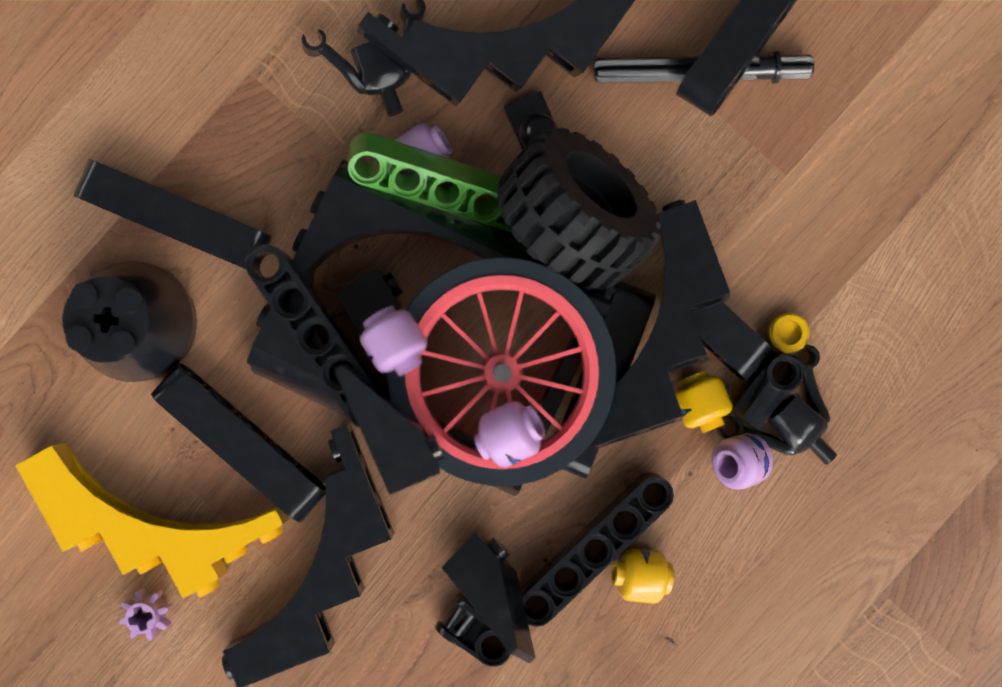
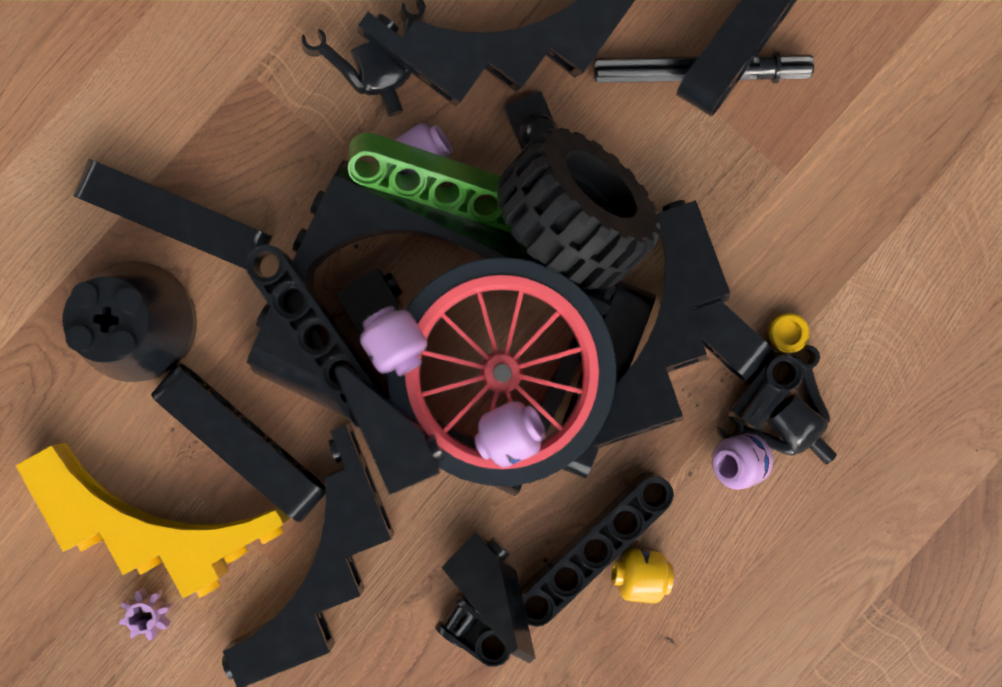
yellow head [675,371,733,434] -> none

